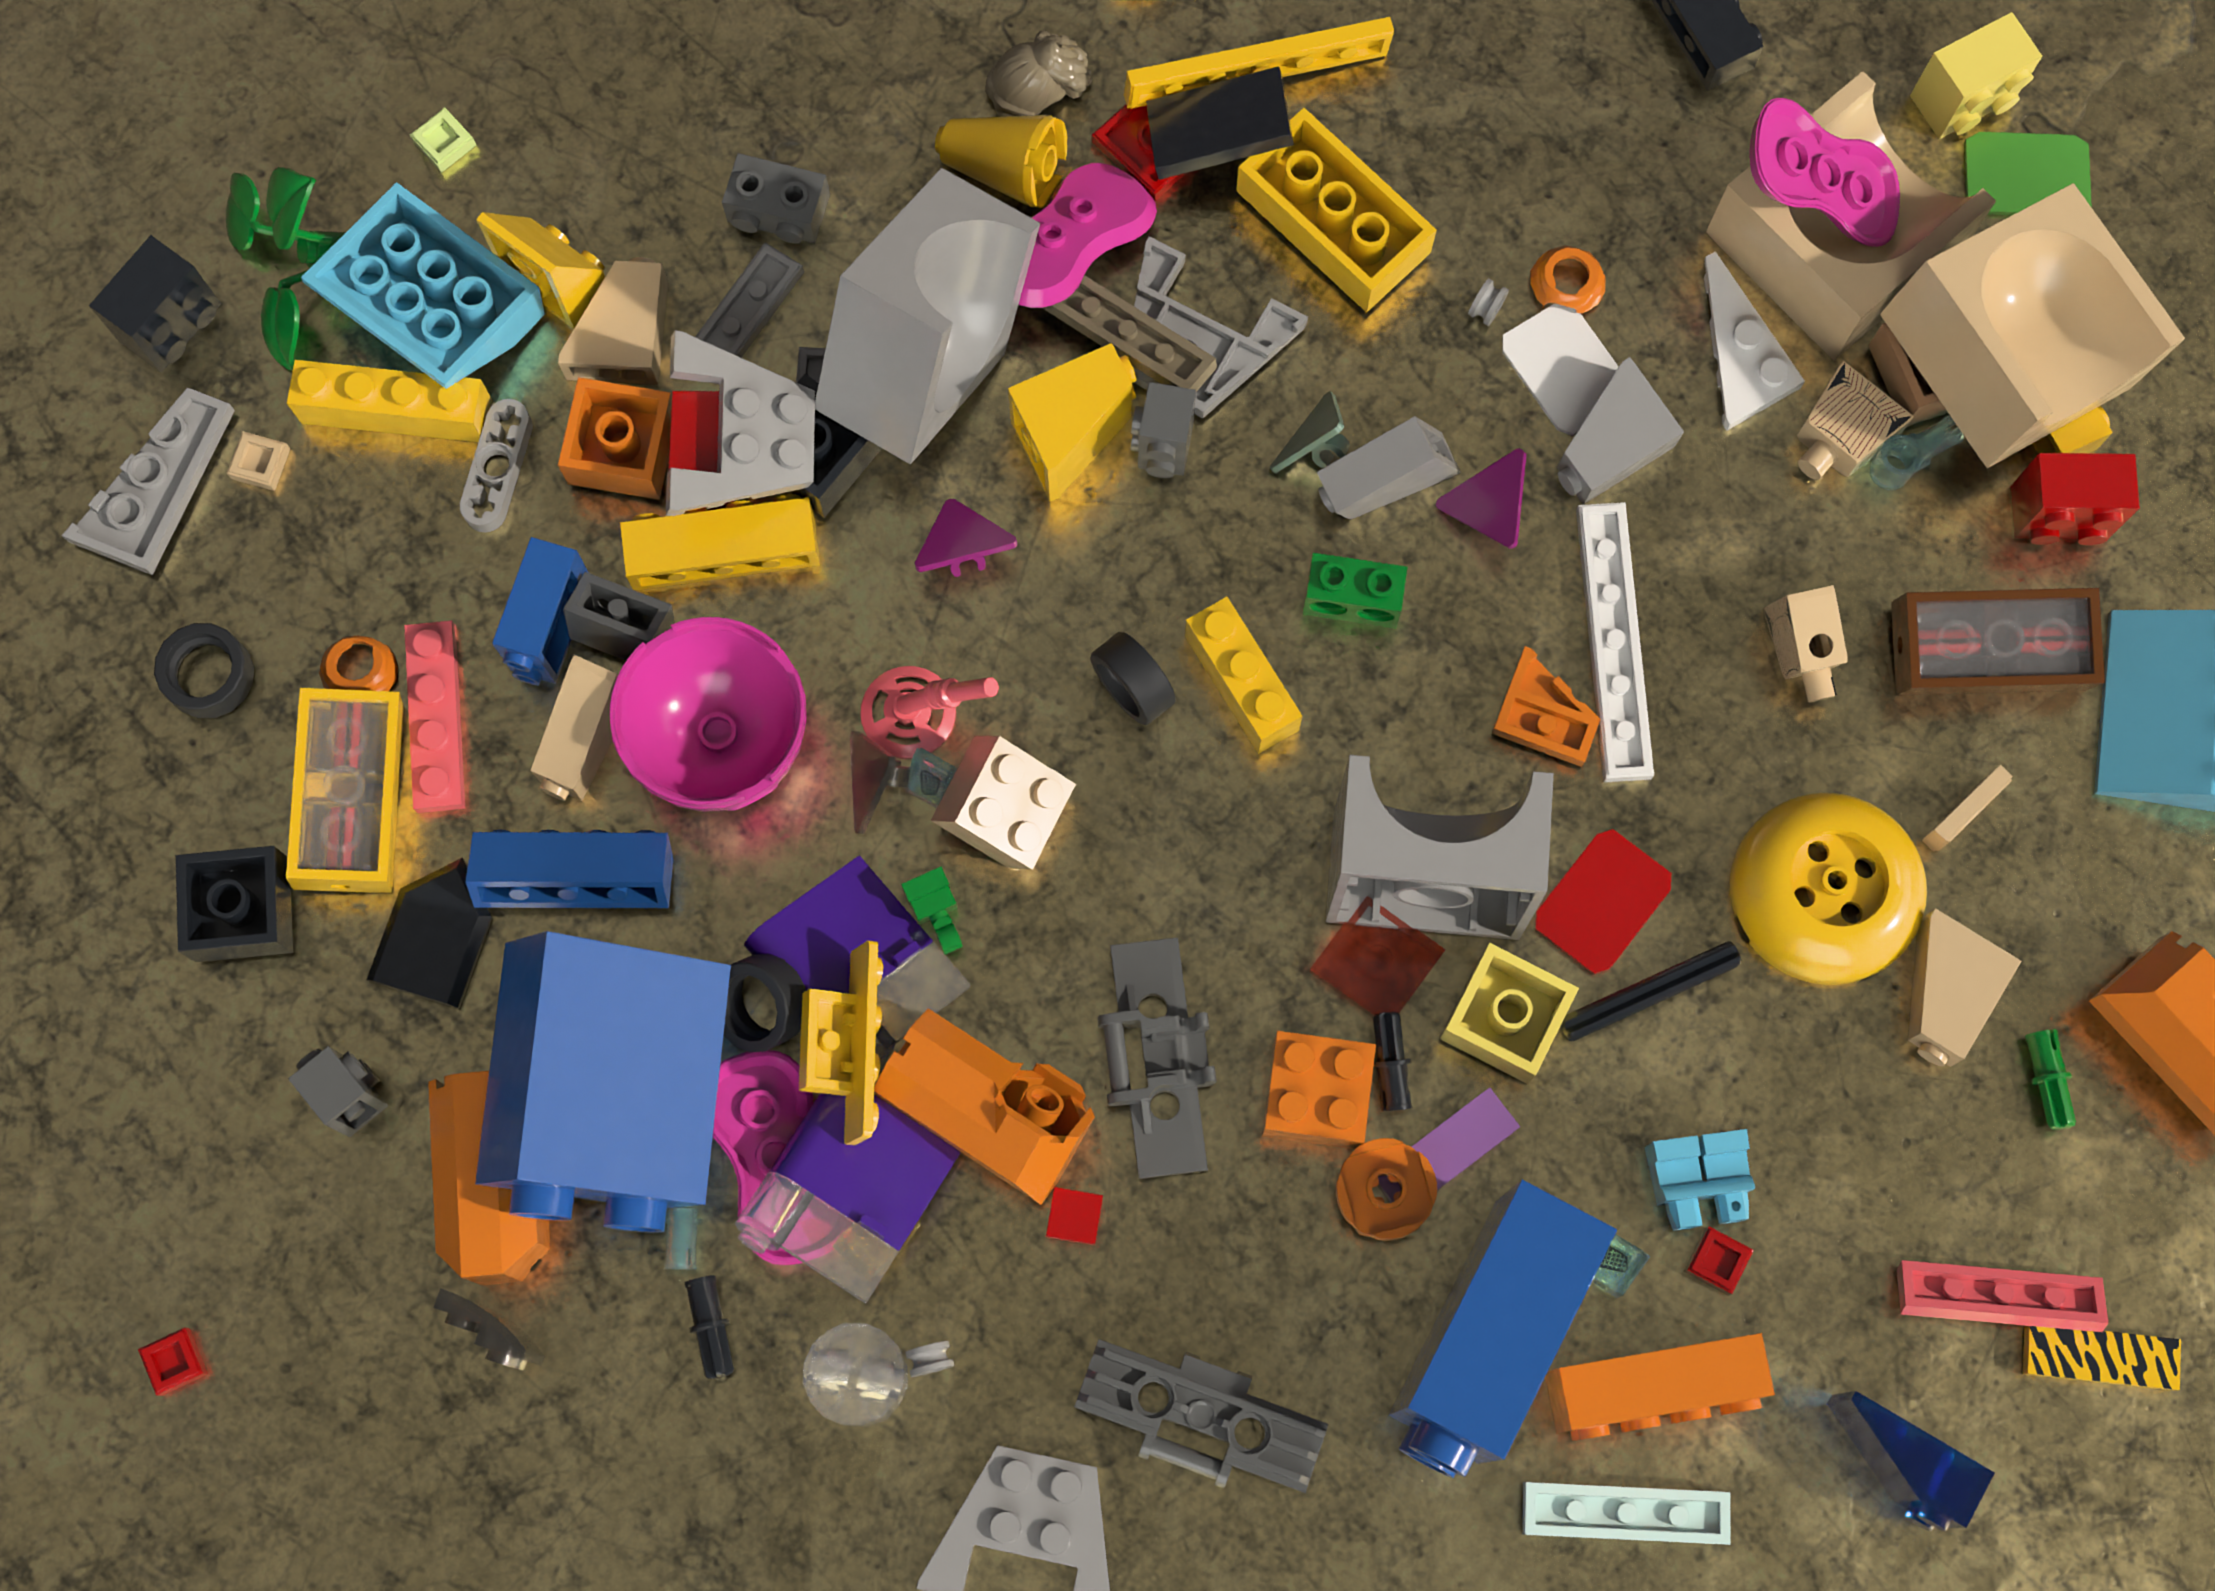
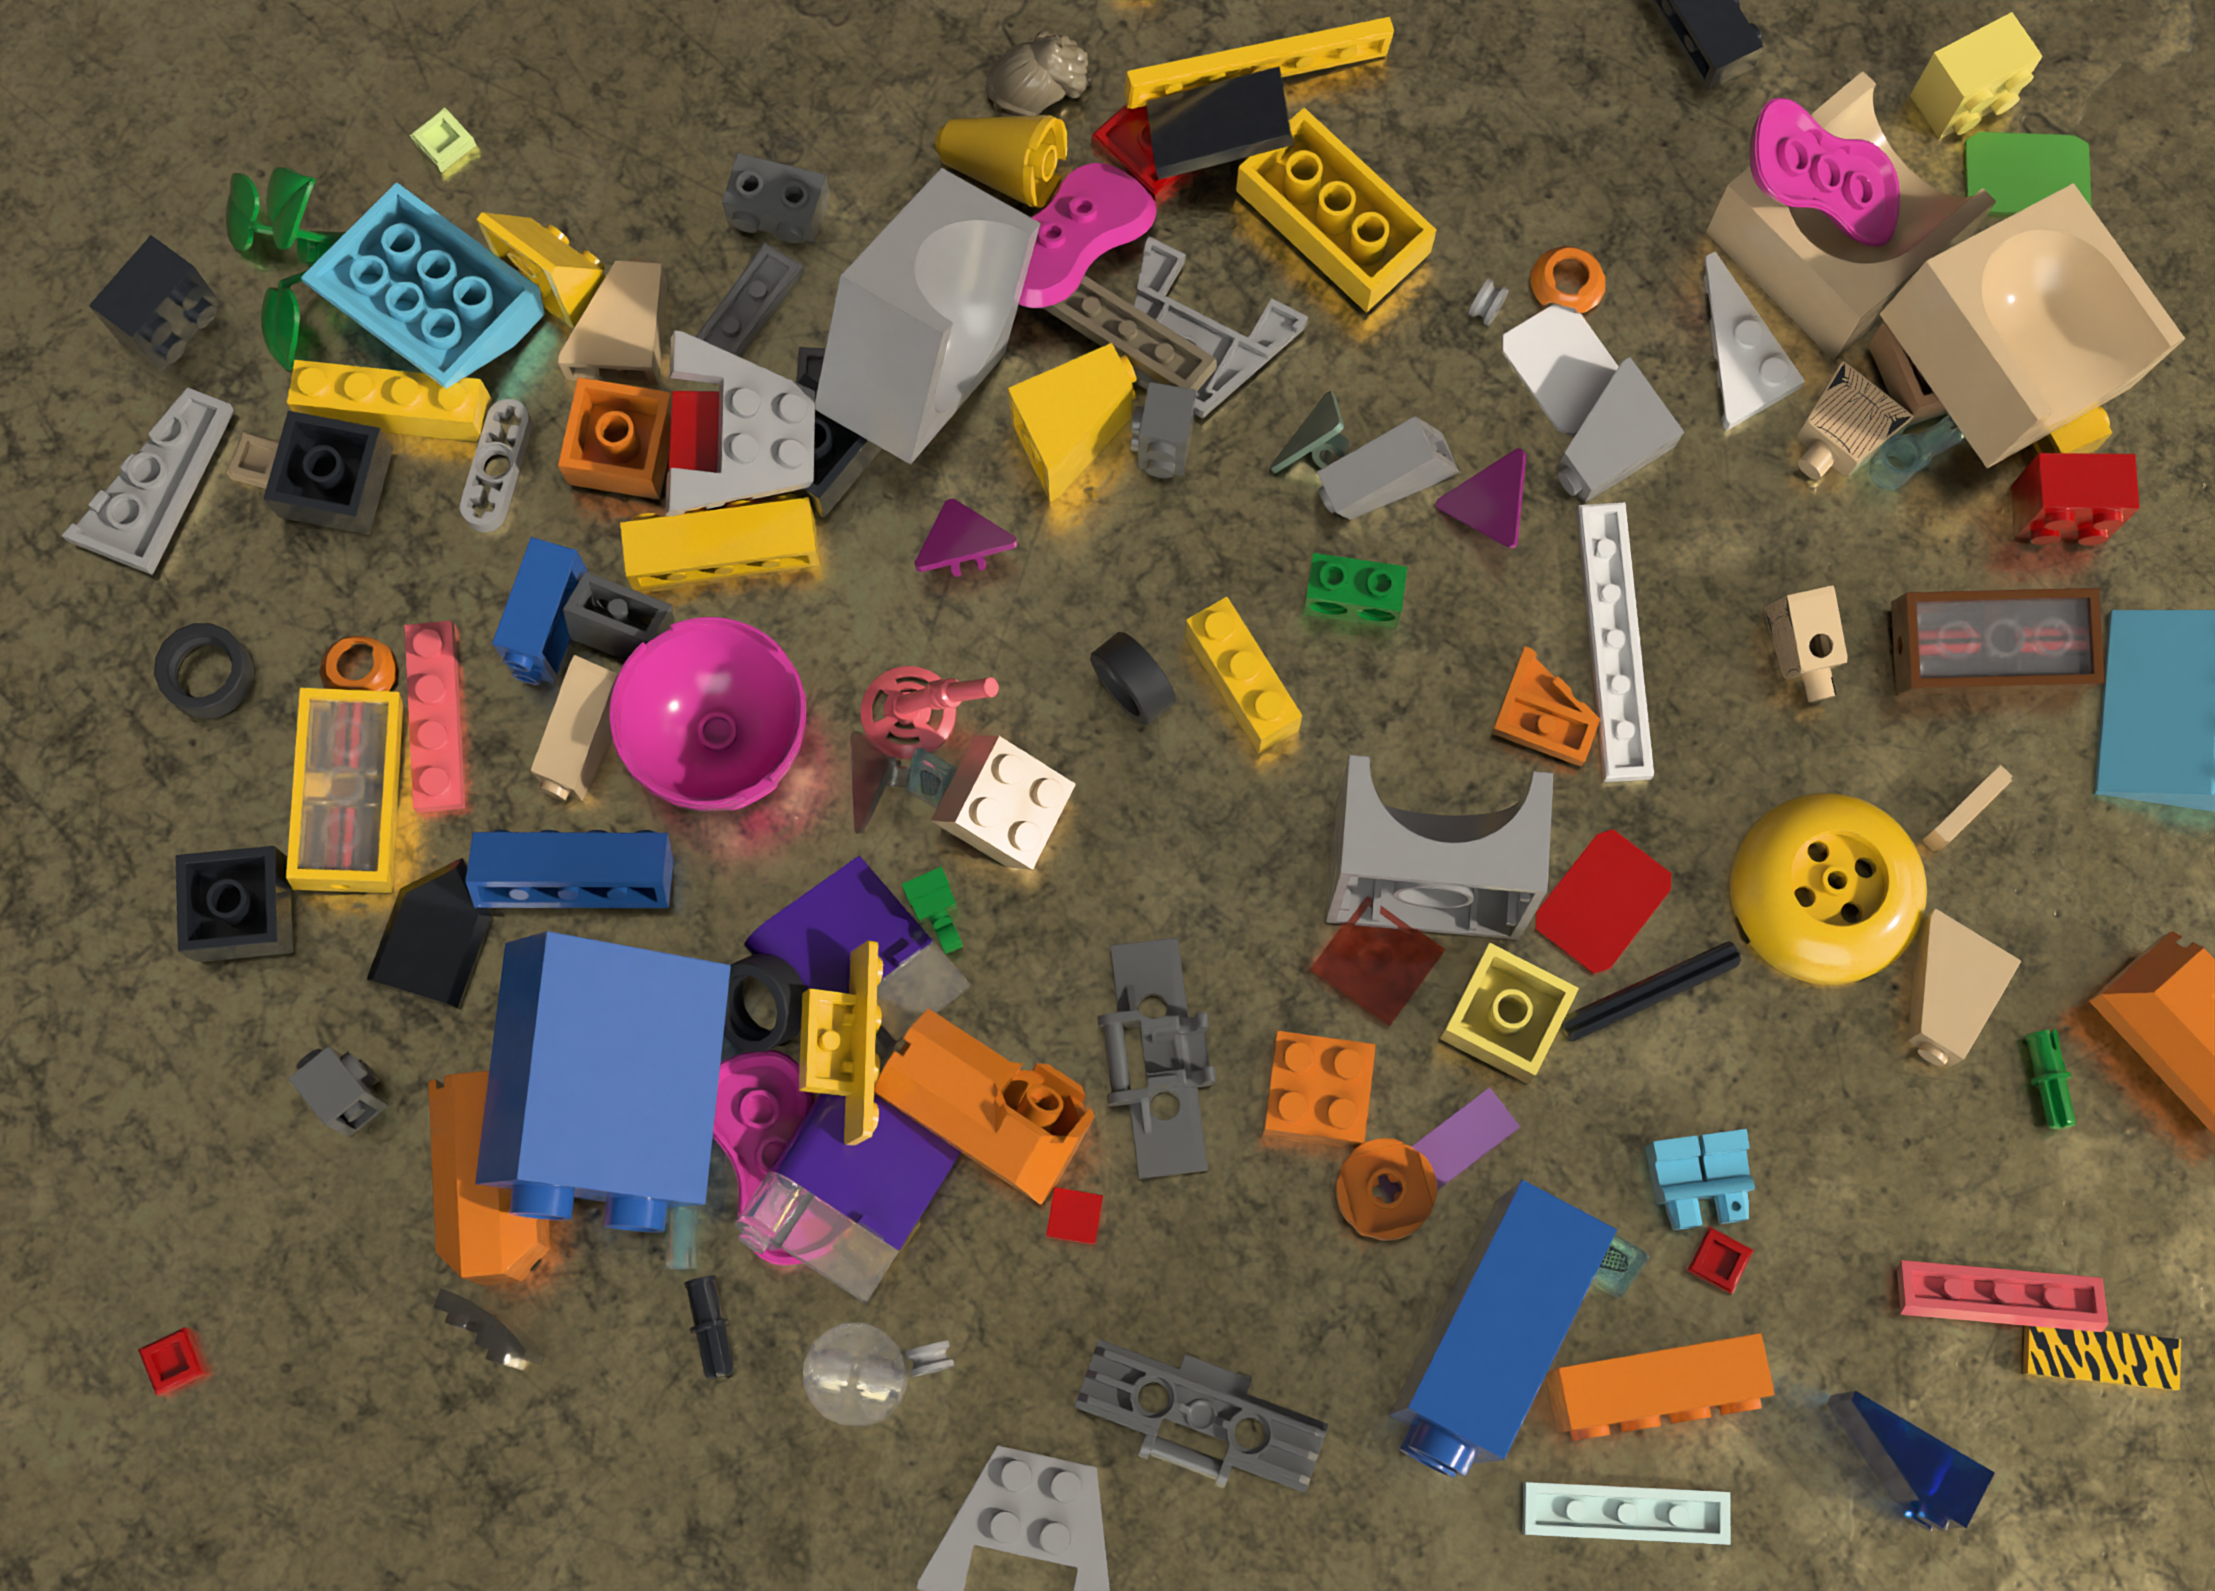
black axle [1373,1011,1413,1111] -> none
none -> black brick [263,411,393,535]

